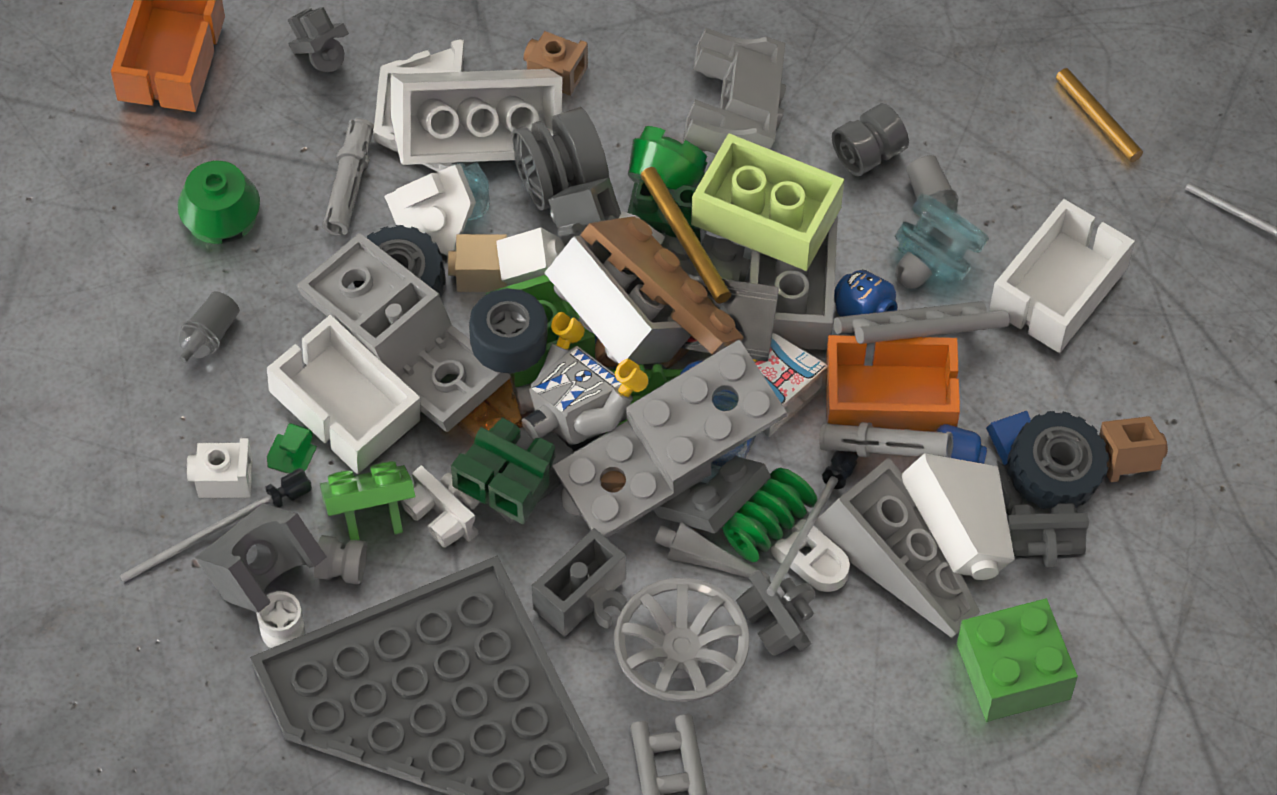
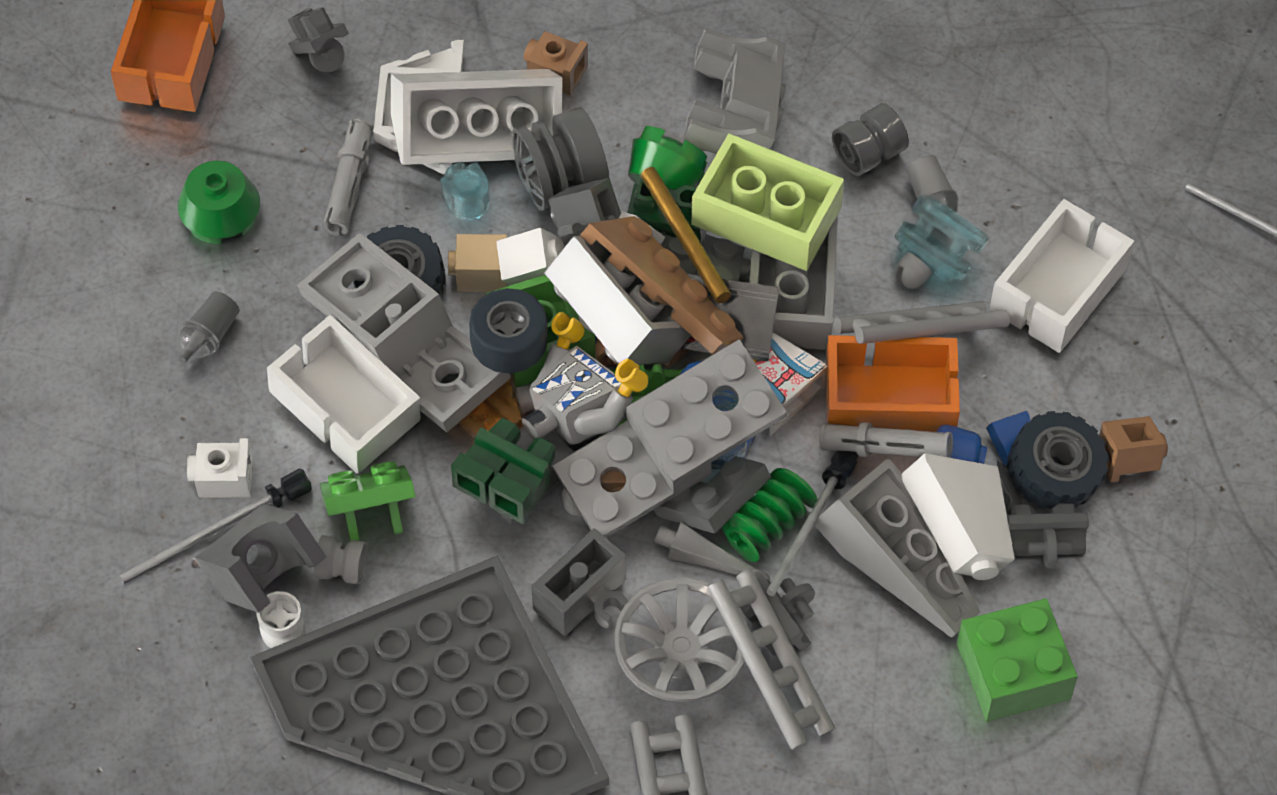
green piece [267,423,317,474] -> none
white plate [385,164,476,256] -> none
white hips [401,465,479,548] -> none
white plate [770,519,850,592] -> none
blue head [834,269,898,317] -> none
pearl gold bar [1056,68,1143,162] -> none
none -> light grey bar [707,568,836,750]

